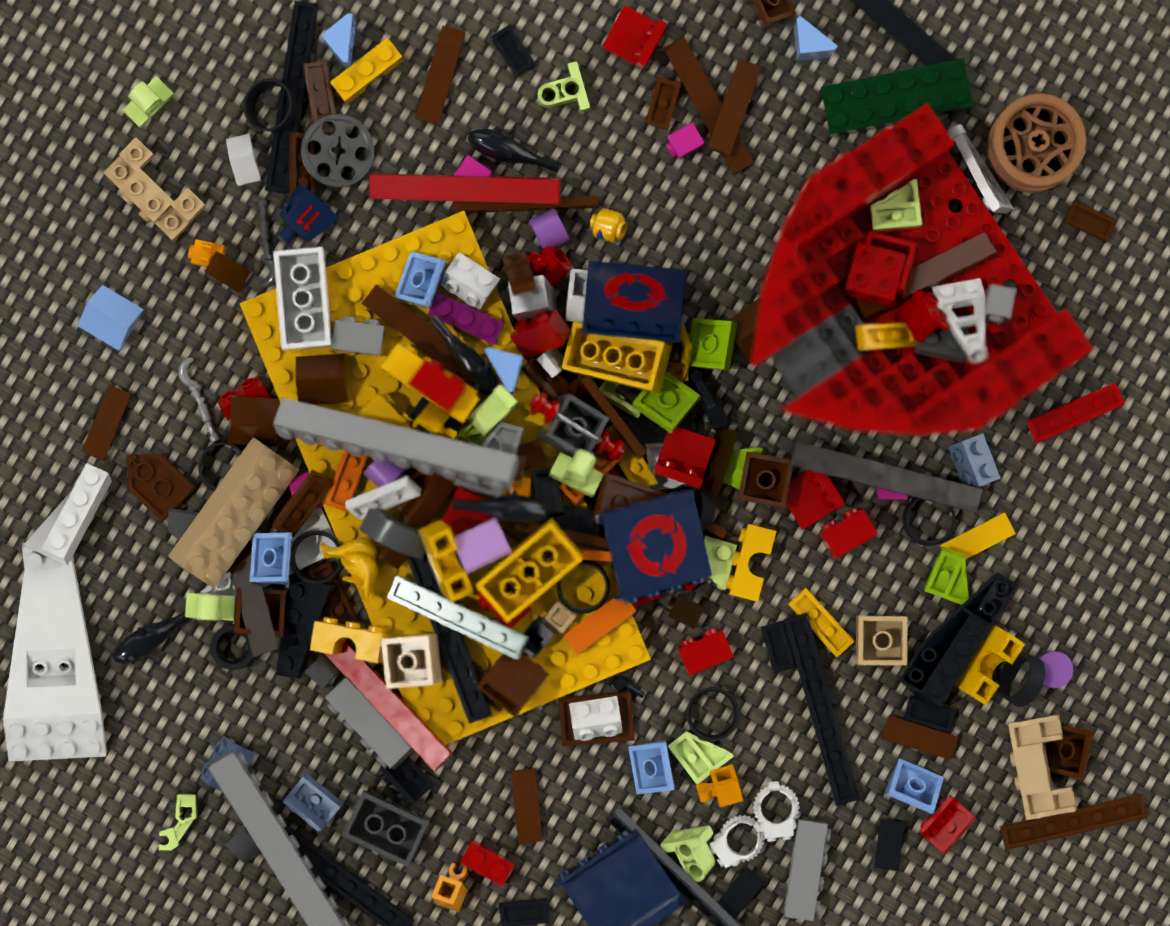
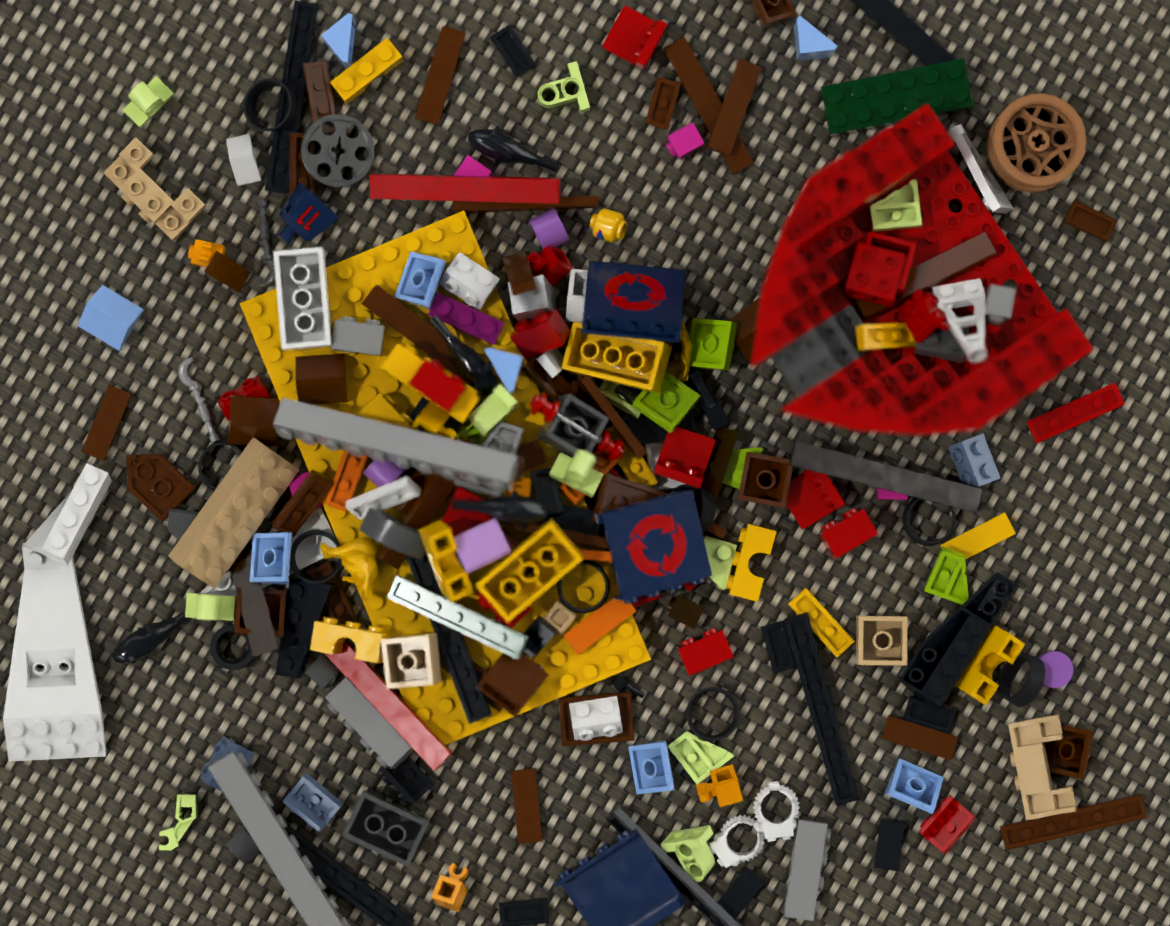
red brick [460,839,515,886] -> none

